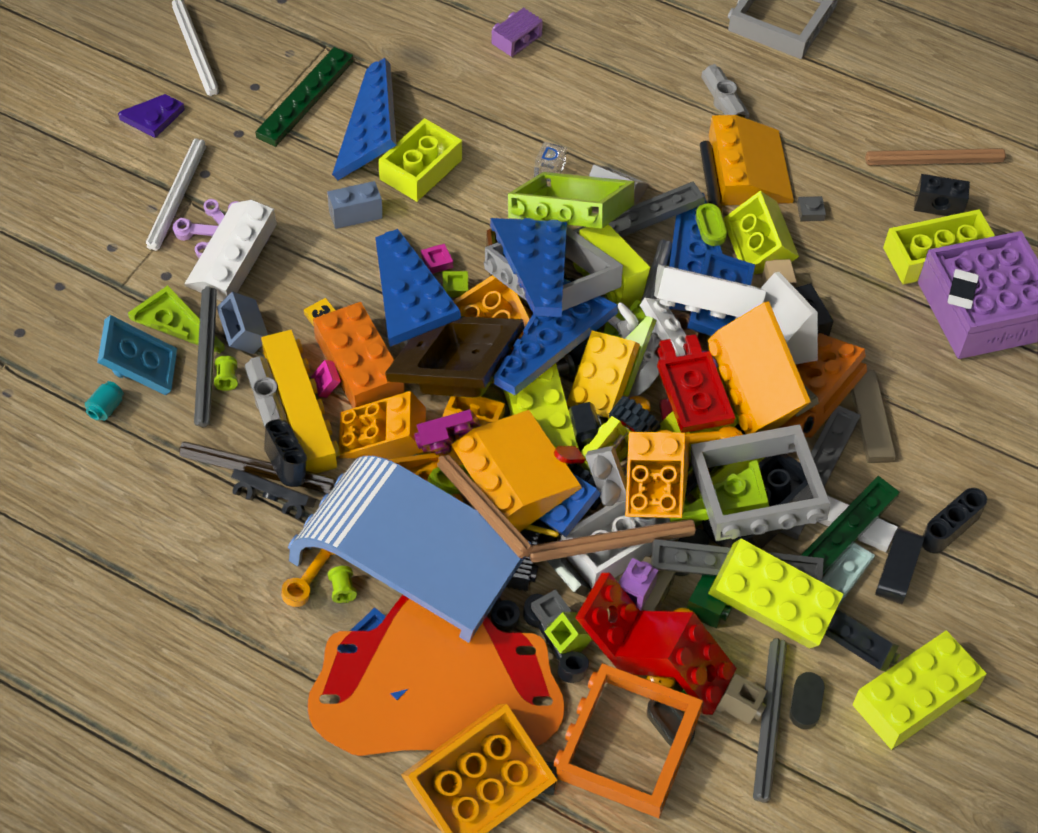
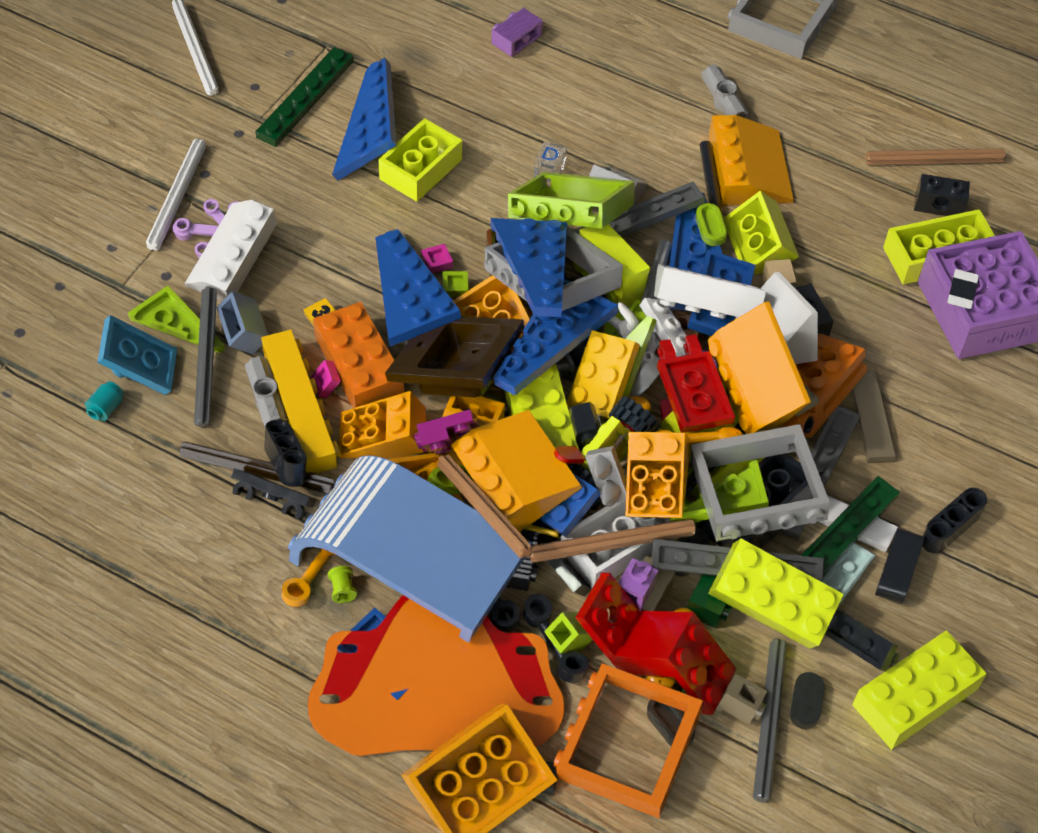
dark purple wing [118,94,185,138] -> none
lime bush [214,356,238,391] -> none
sand blue brick [327,181,383,229] -> none
dark grey plate [531,589,572,629] -> none
dark grey plate [797,196,826,222] -> none

